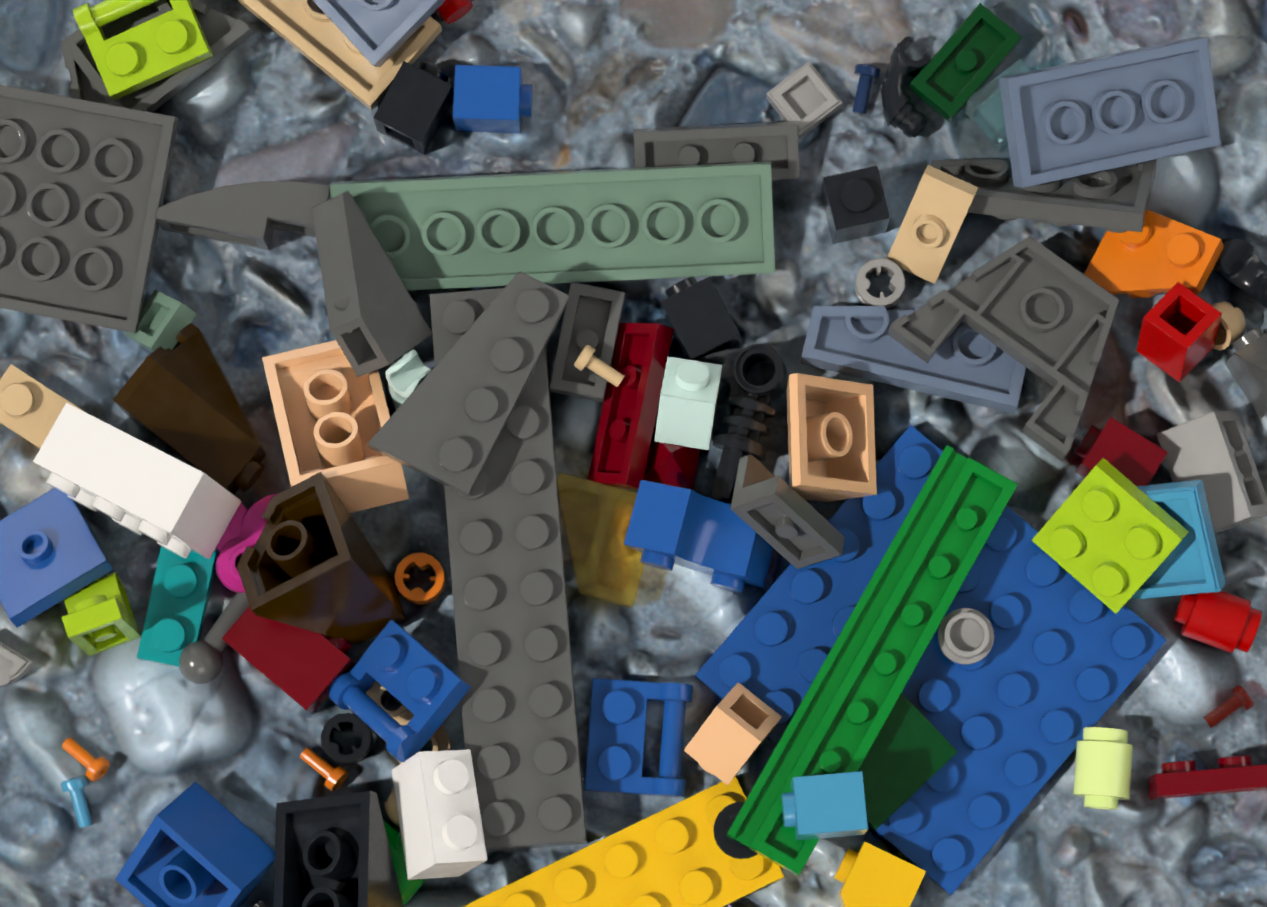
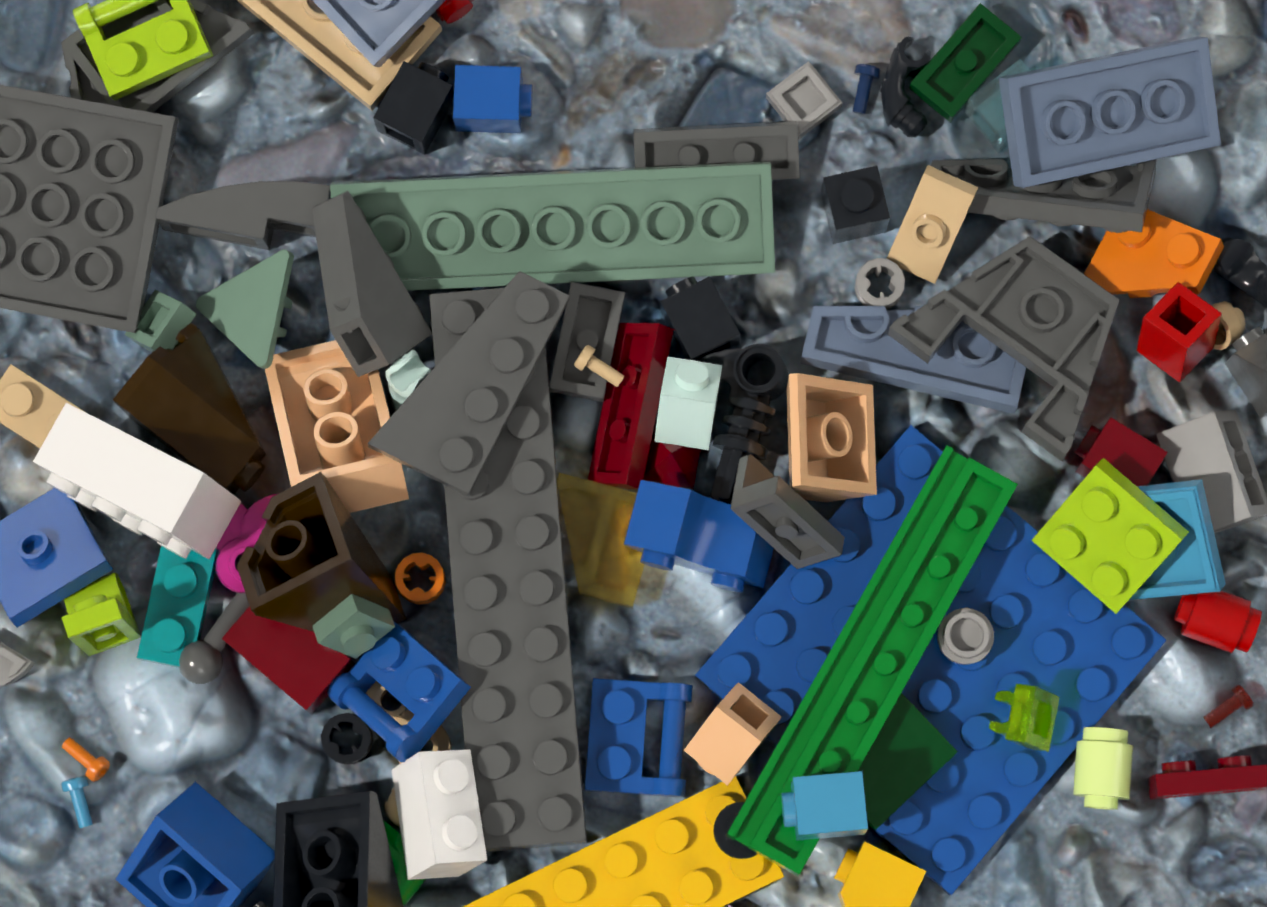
orange piece [300,747,349,792] -> none
none -> sand green piece [196,249,294,369]
none -> sand green plate [312,594,395,659]
none -> clear neon green tile [989,684,1060,752]

